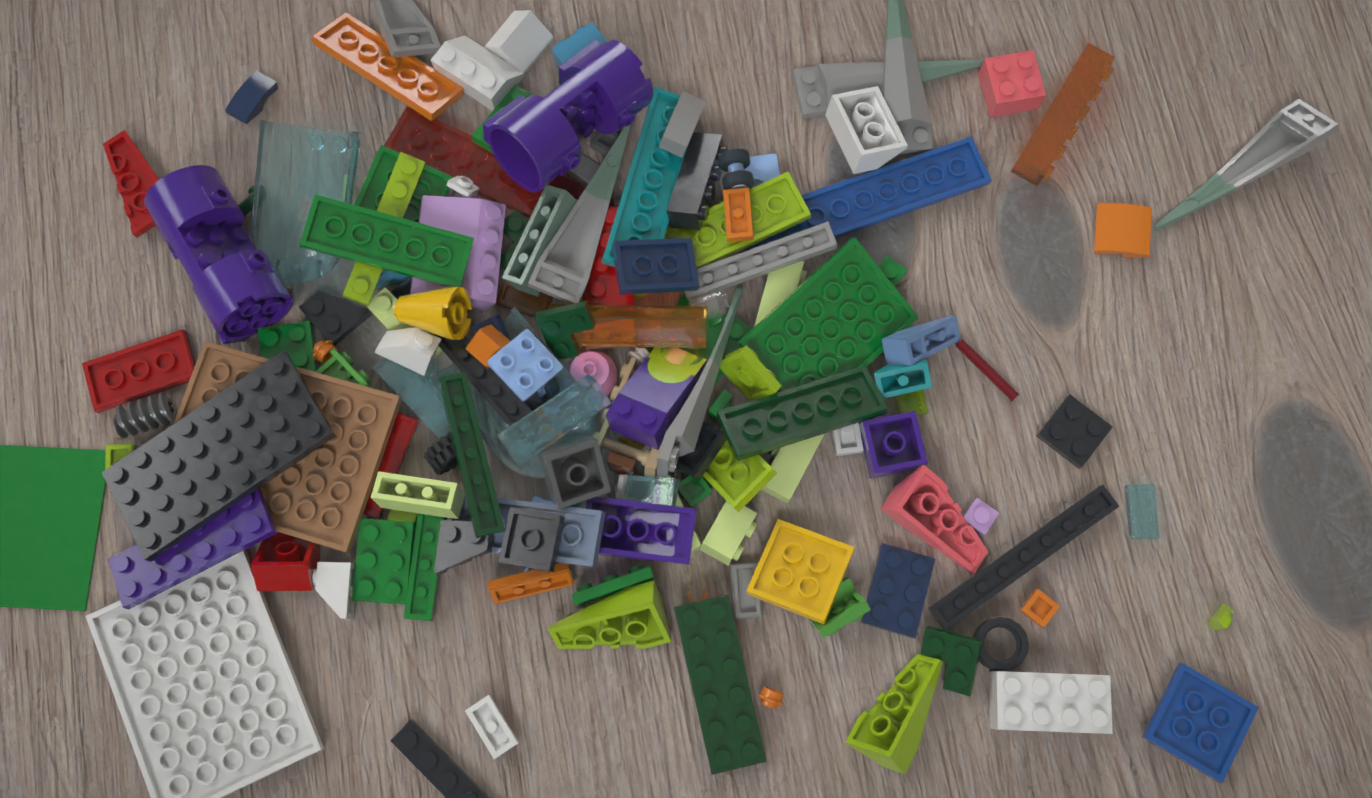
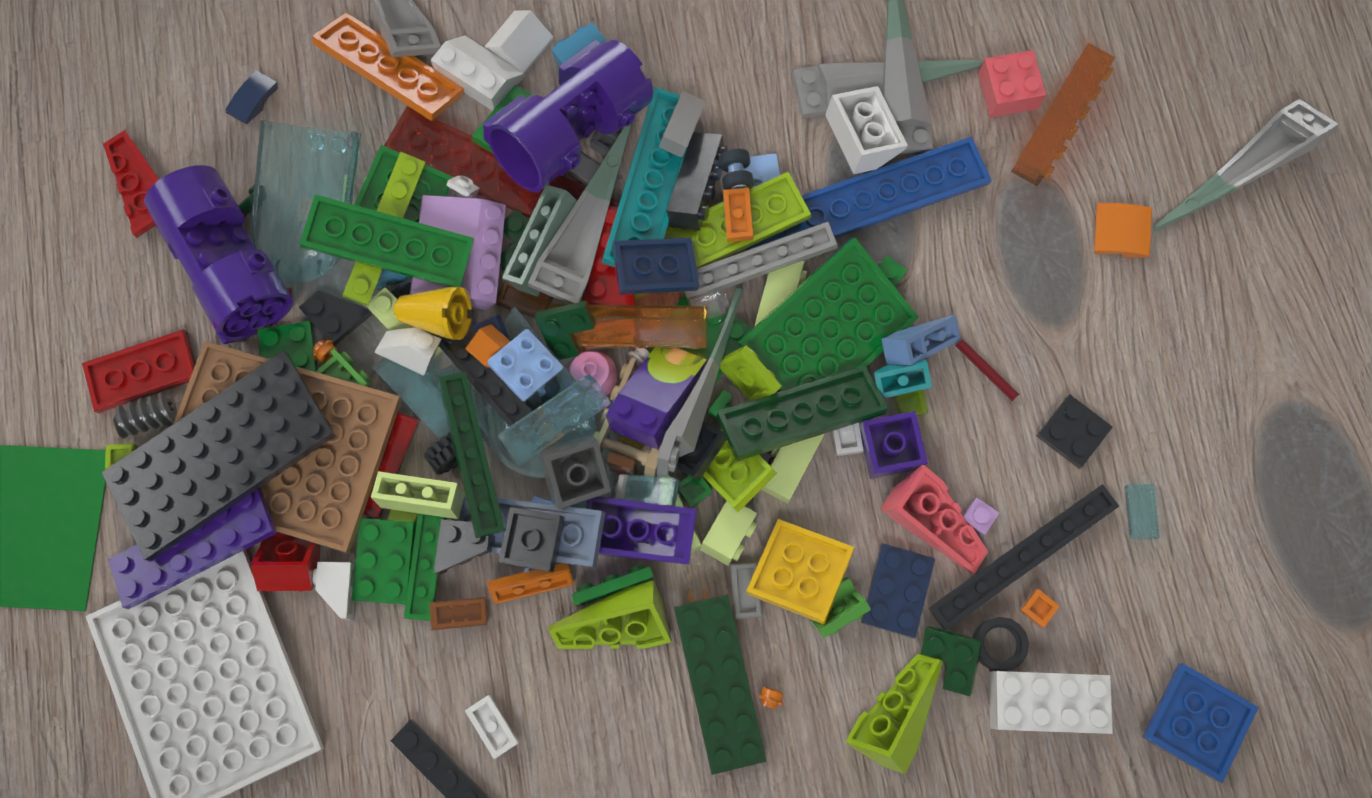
lime tile [1207,603,1234,630] -> none
none -> dark orange plate [429,597,488,631]

